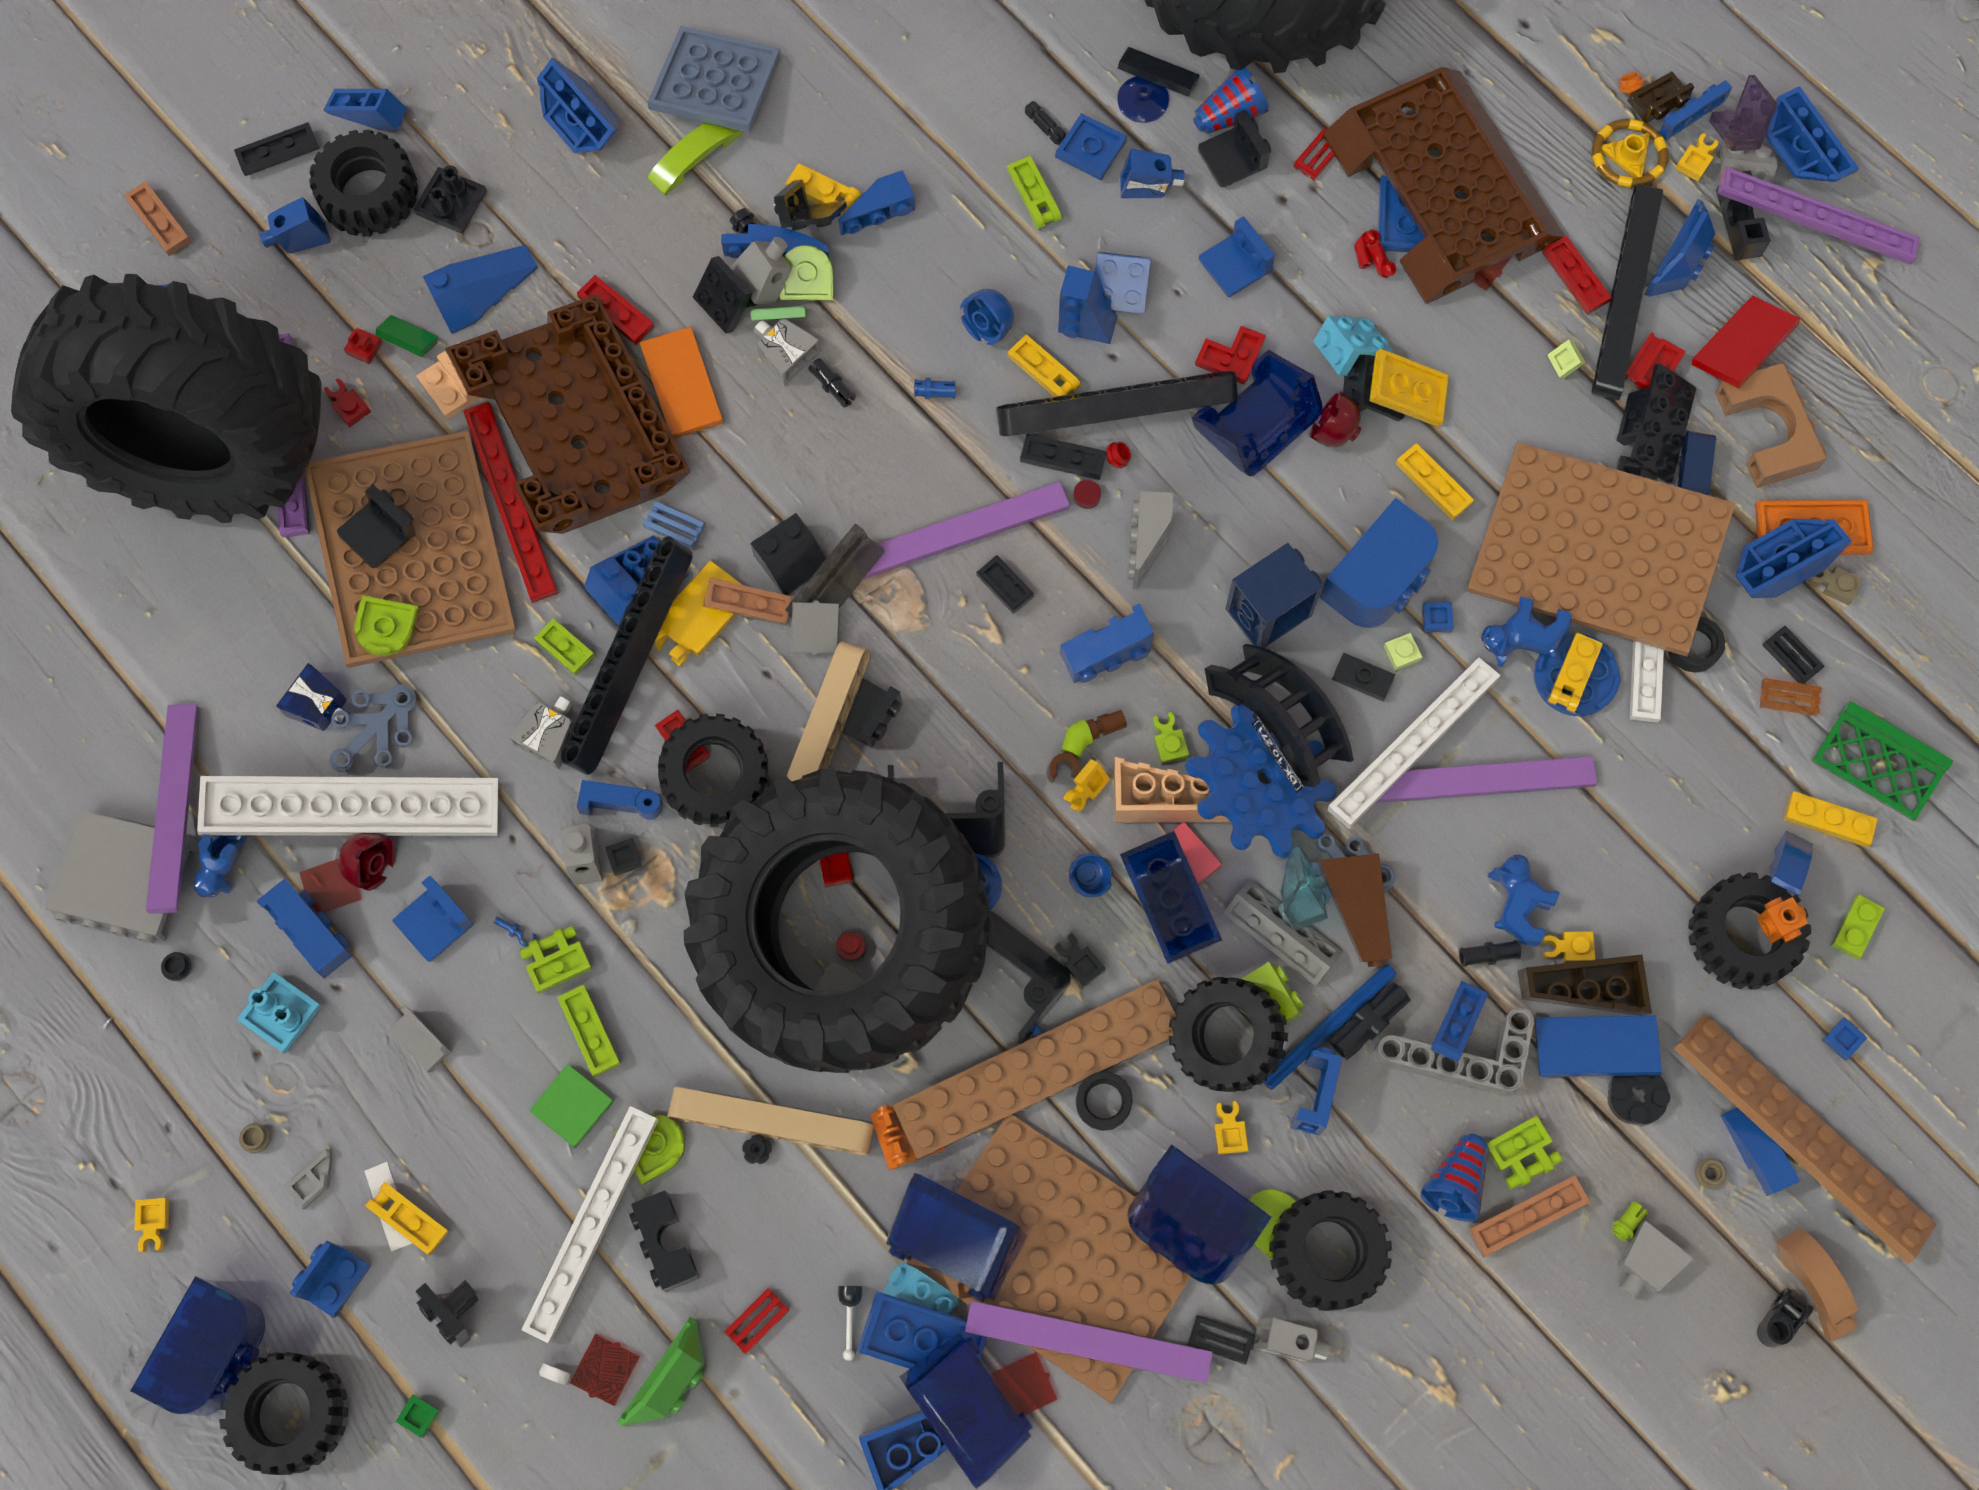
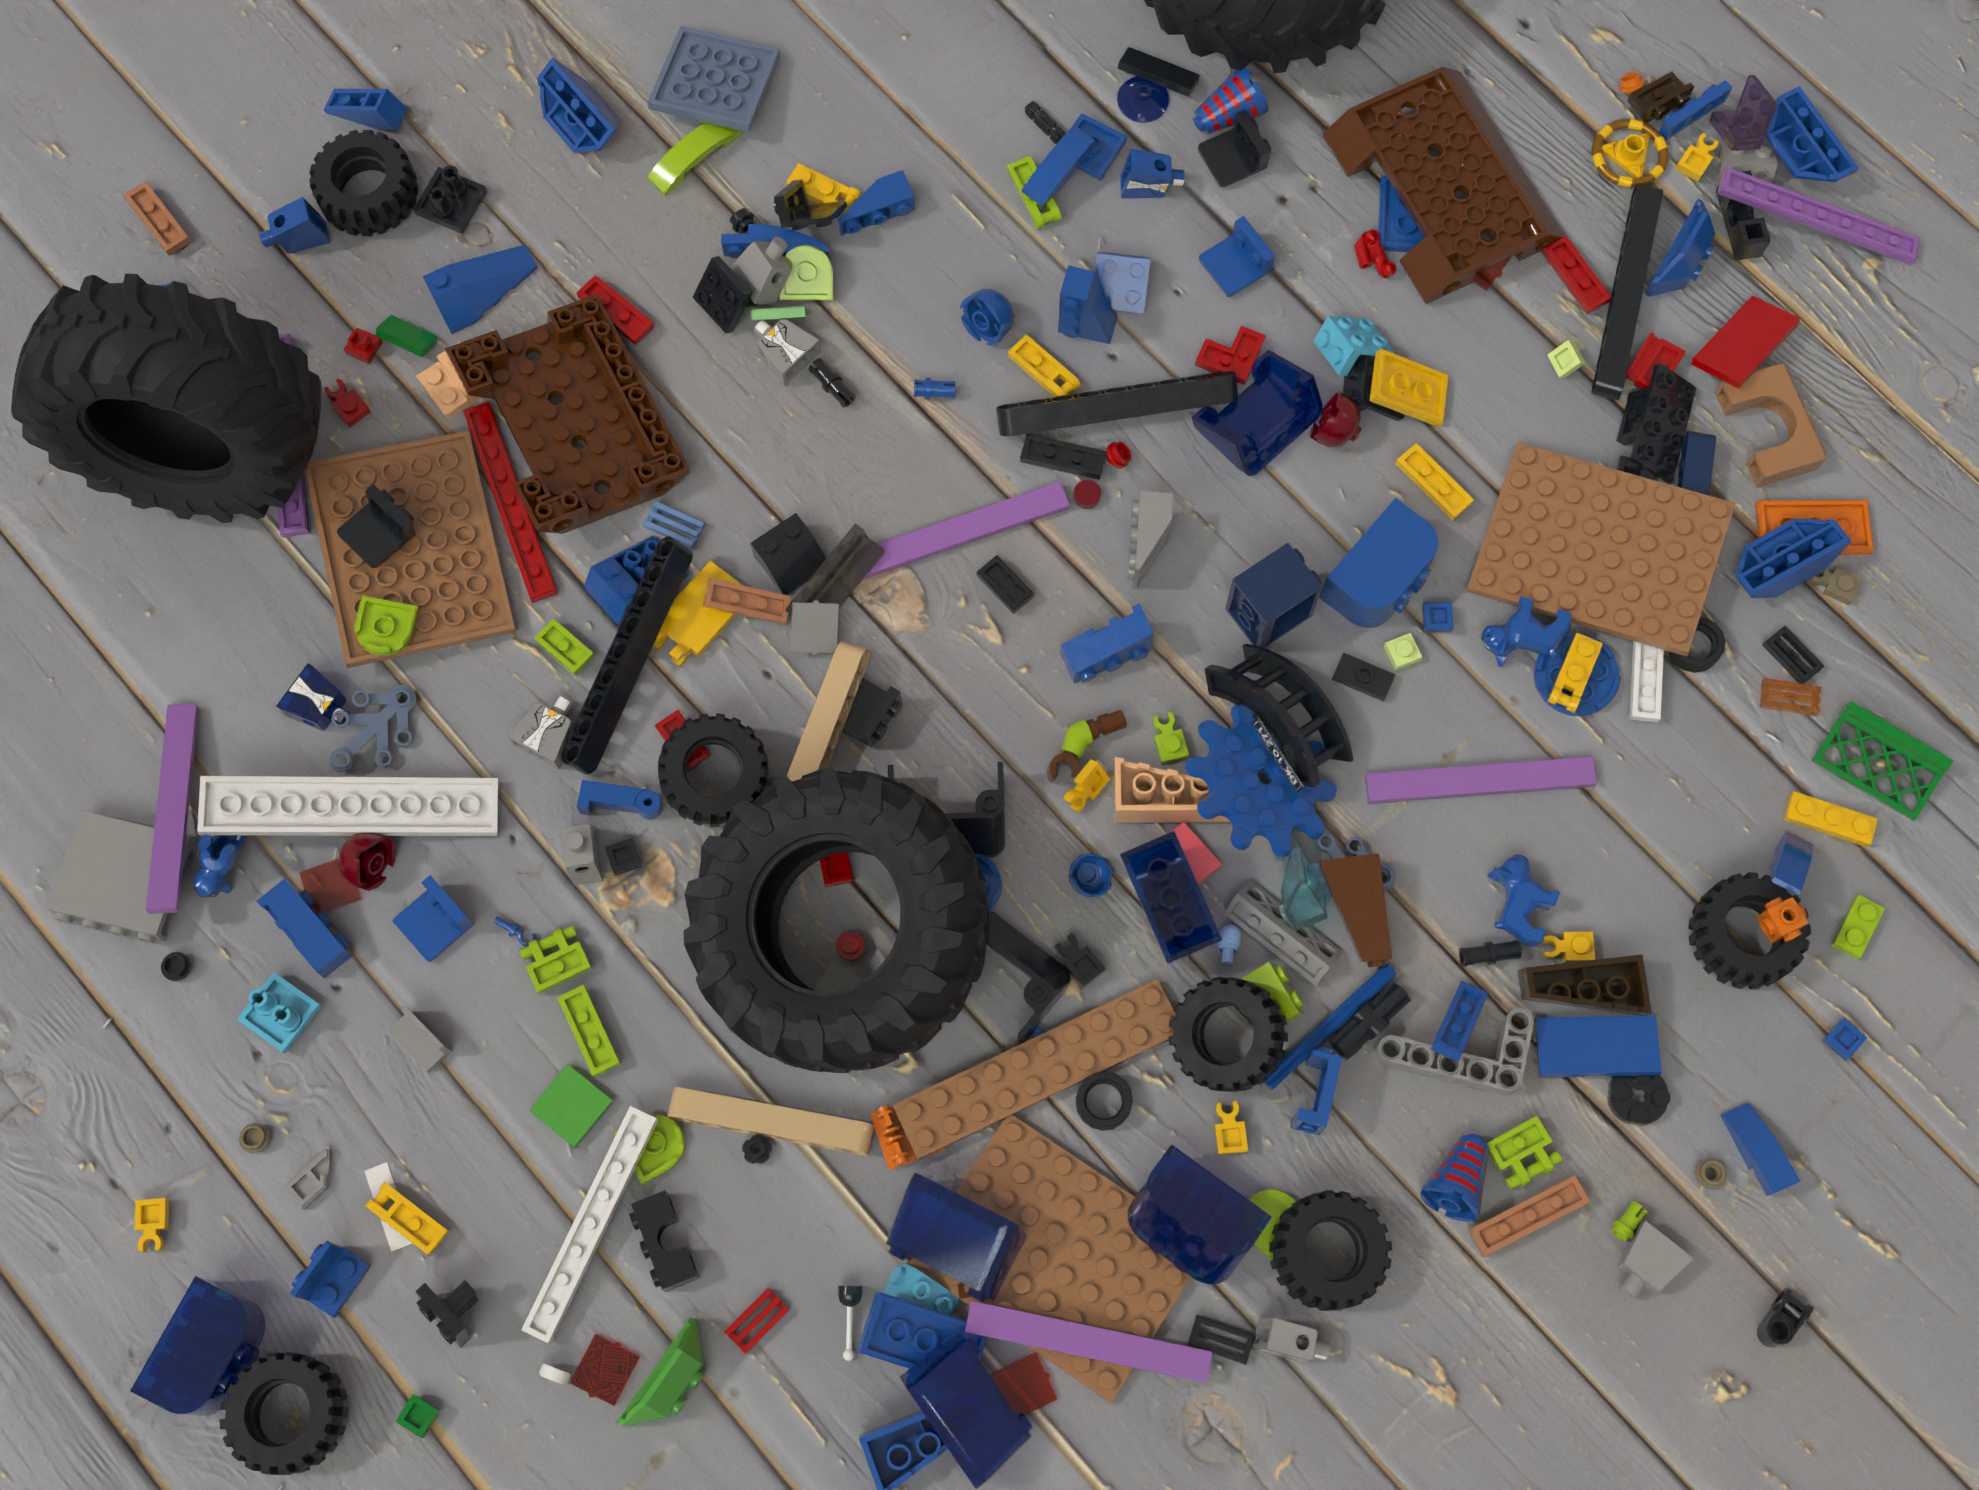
black plate [234,122,320,176] -> none
orange tile [639,326,723,439] -> none
red tile [1293,127,1335,181] -> none
white plate [1328,658,1500,829] -> none
medium nougat plate [1674,1013,1937,1264] -> none
medium nougat arch [1776,1228,1858,1342] -> none
none -> blue slope [1022,125,1095,207]
none -> light blue cylinder [1217,924,1242,965]

